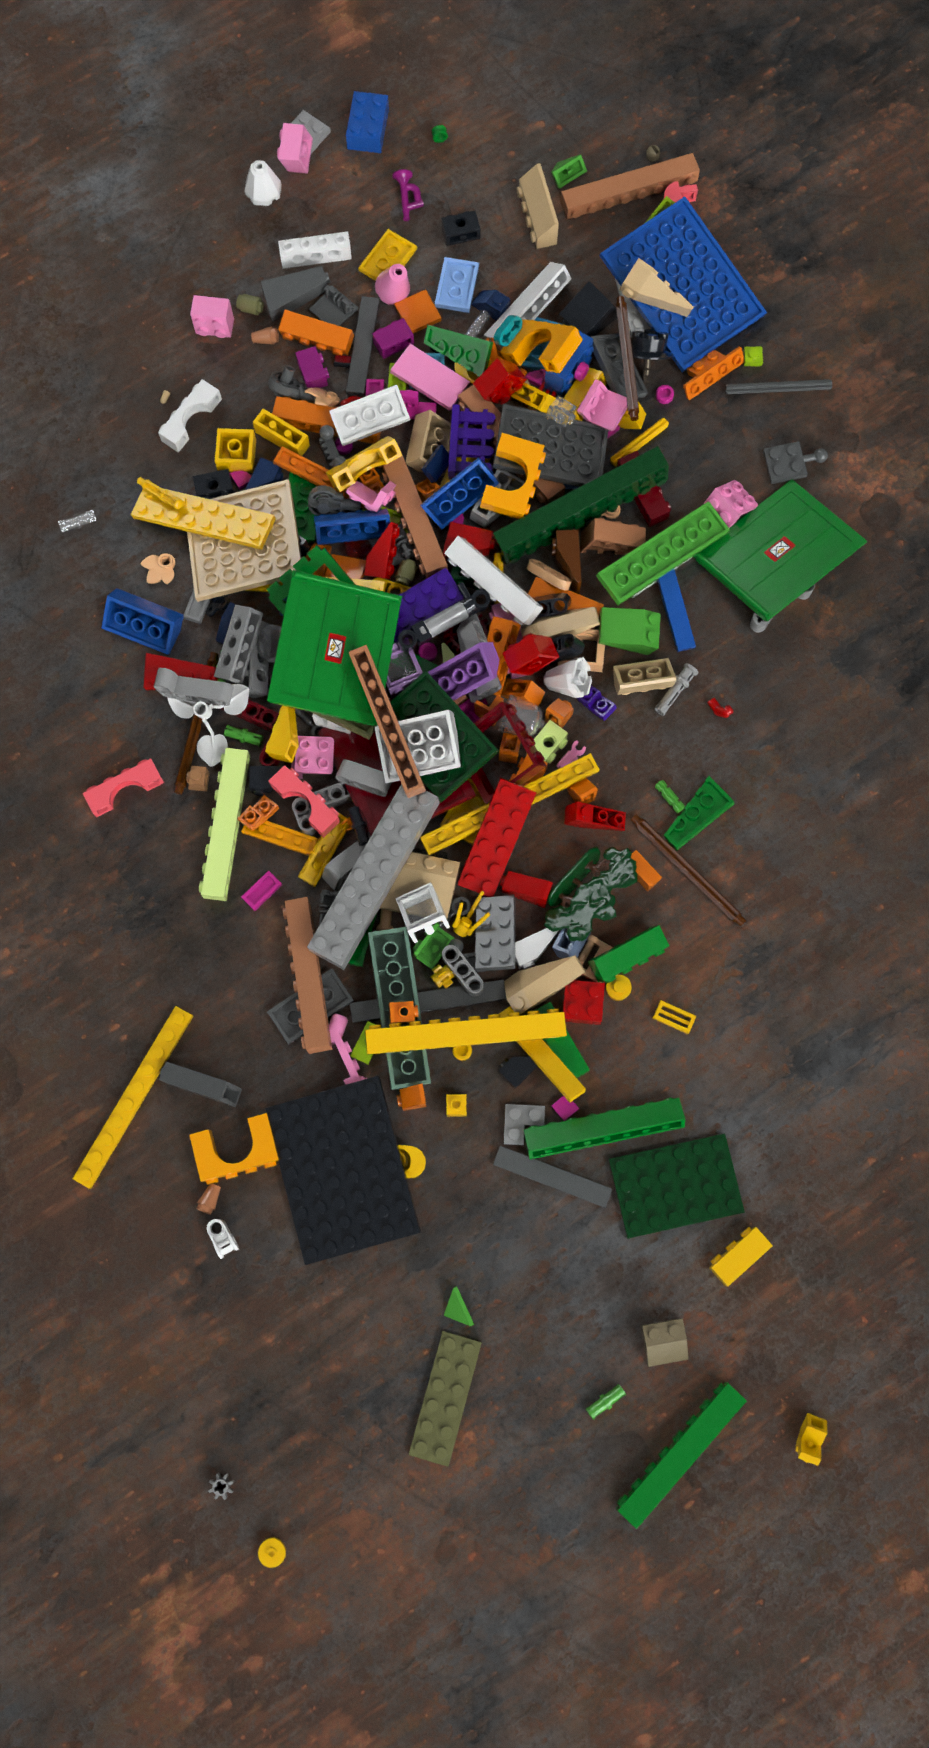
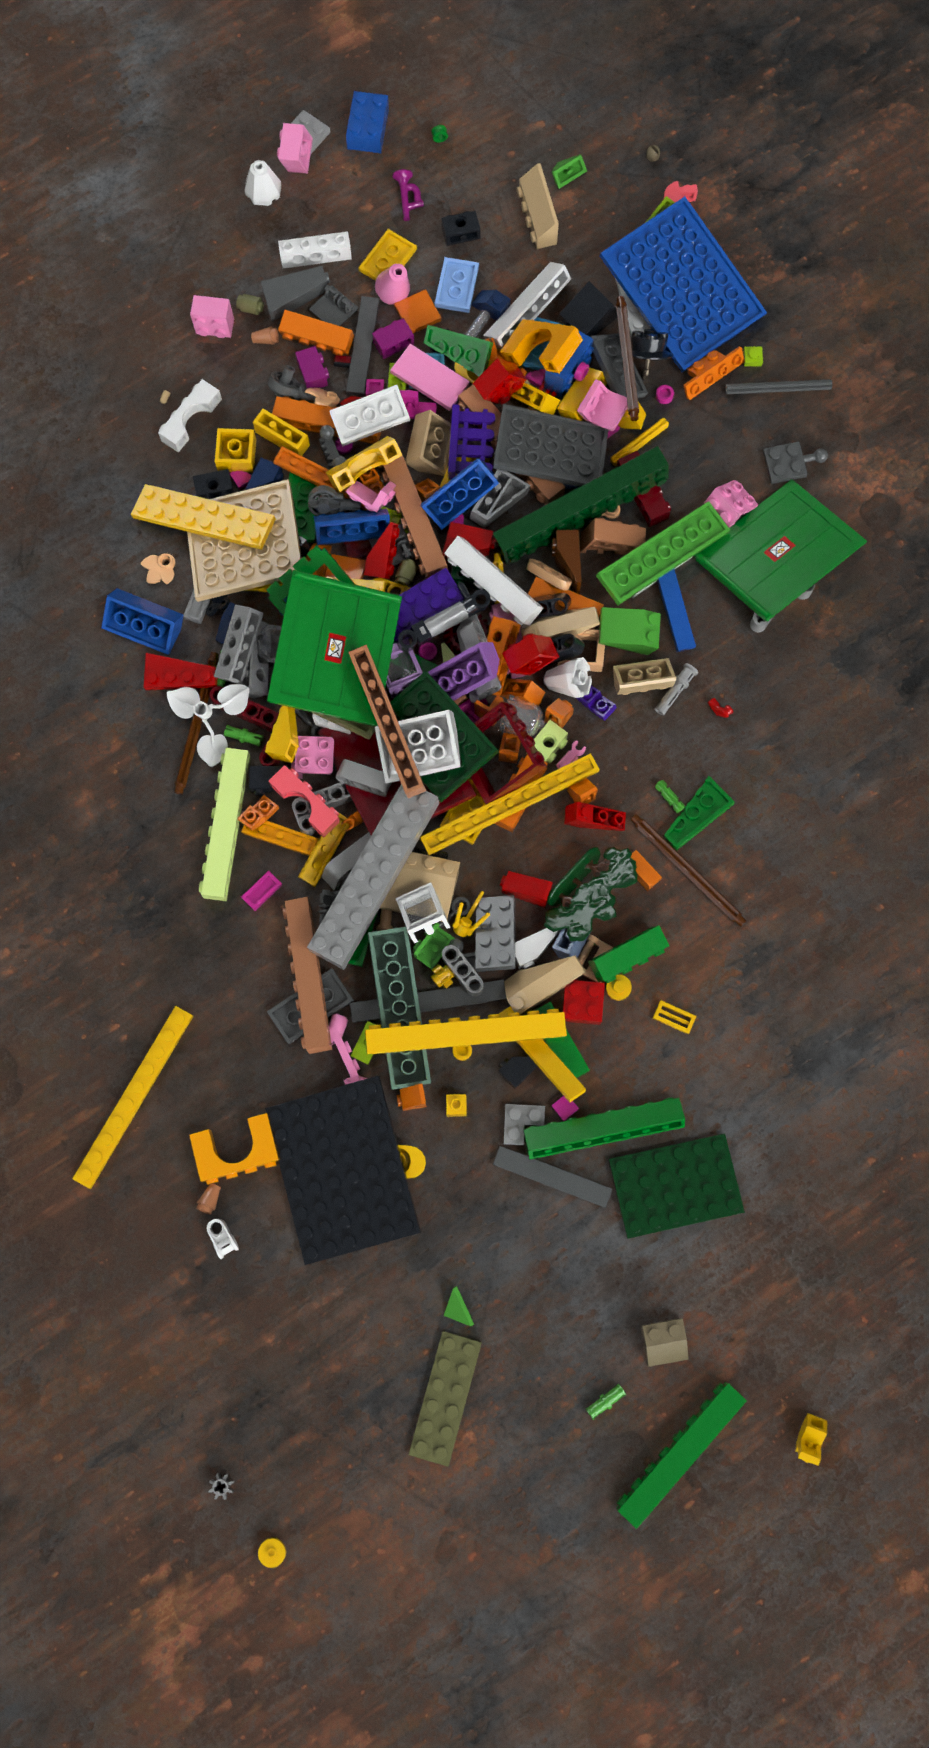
clear pin [58,510,97,533] -> none
coral arch [83,758,164,817] -> none
yellow piece [137,477,183,509] -> none
light grey beam [153,668,234,706] -> none
dark grey slope [159,1062,242,1108] -> none
medium nougat brick [186,766,210,792] -> none
black pin [347,806,369,846] -> none
orange brick [389,1001,418,1024] -> none
dark blue tile [421,445,449,483] -> none
red plate [457,778,537,897] -> none
light orange arch [480,433,546,519] -> none
teal beam [494,315,522,346] -> none
clear brick [545,395,576,427] -> none
nougat brick [560,153,700,219] -> none
tan wedge [619,258,694,317] -> none
yellow brick [709,1227,773,1287] -> none

